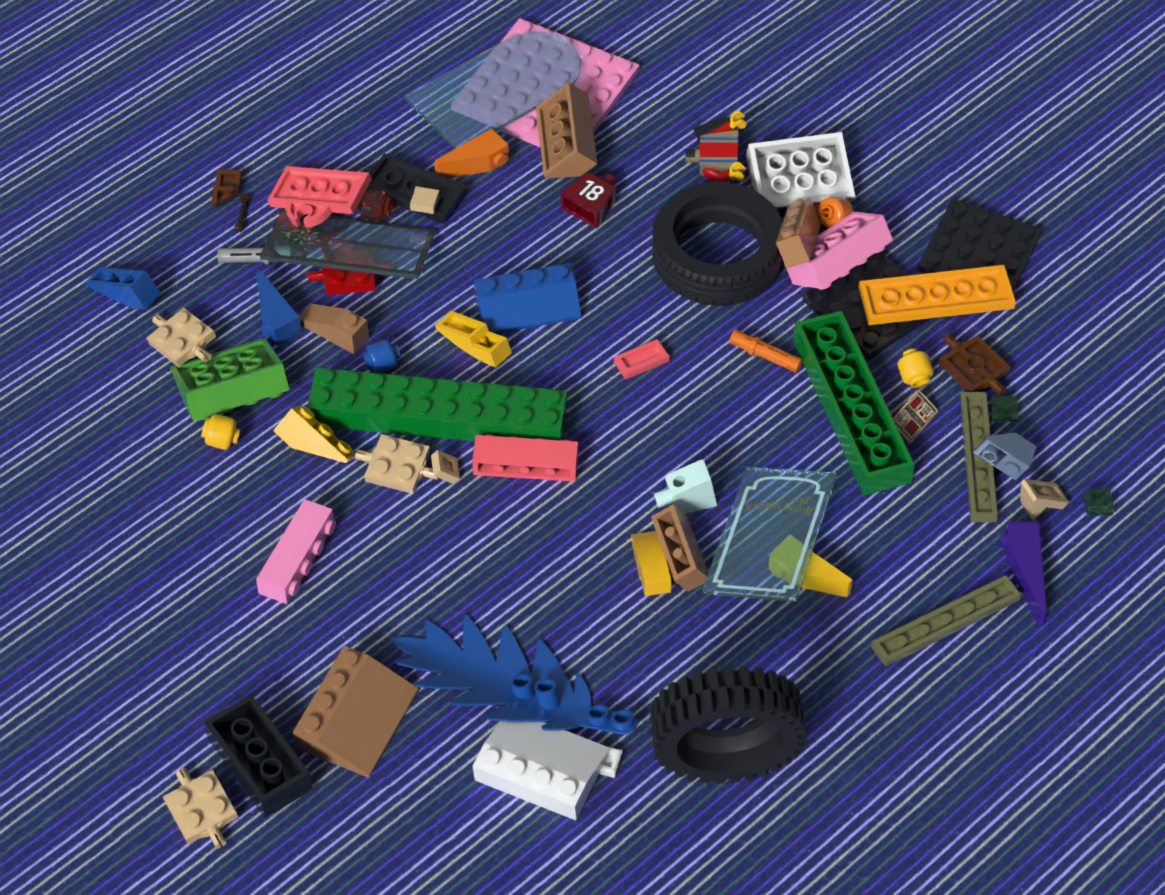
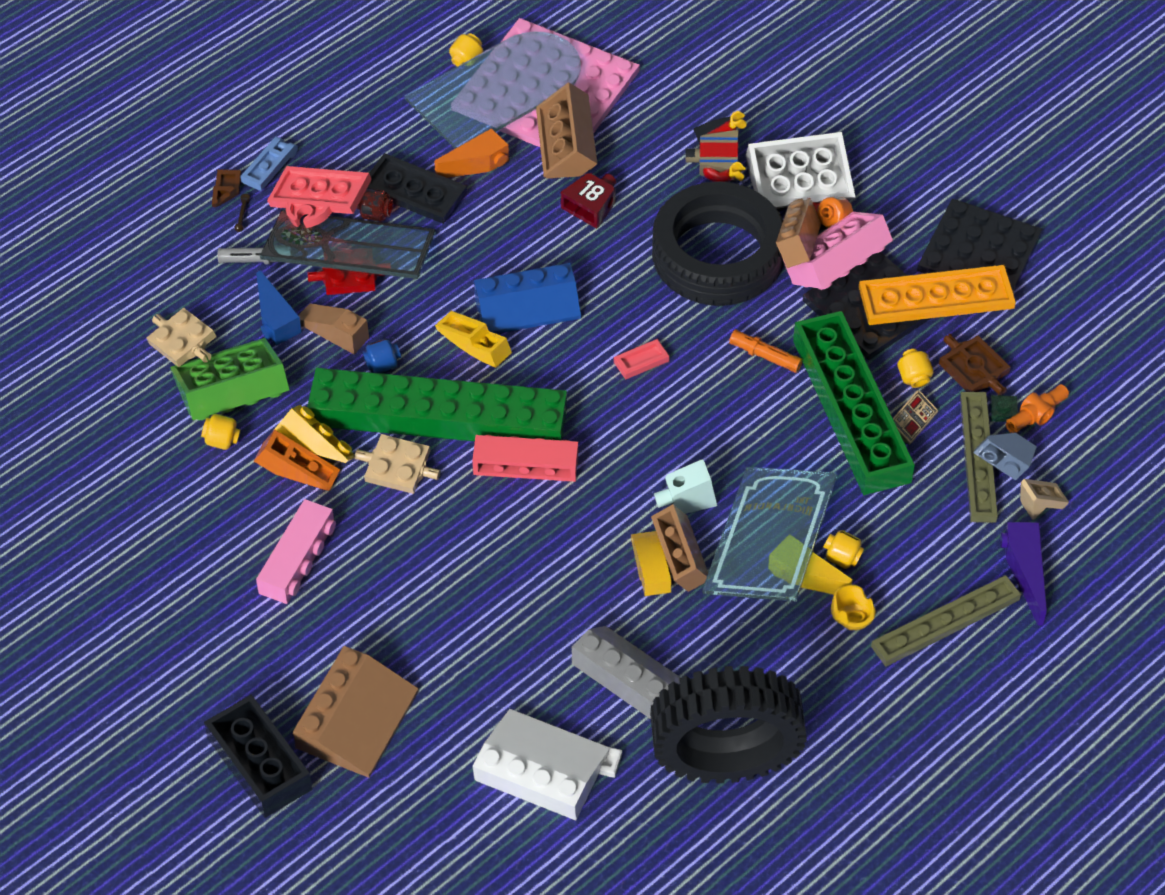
blue slope [85,267,161,310] -> none
tan plate [163,768,238,849] -> none
blue plant [391,615,638,735] -> none
tan tile [410,186,440,214] -> none
tan tile [431,450,460,484] -> none
plate [1083,488,1114,516] -> none
none -> medium blue plate [241,136,298,191]
none -> orange slope [254,430,340,491]
none -> yellow head [449,33,483,68]
none -> light grey slope [572,626,681,719]
none -> yellow head [823,530,864,569]
none -> yellow hair [831,585,876,630]
none -> orange pin [1006,384,1069,433]

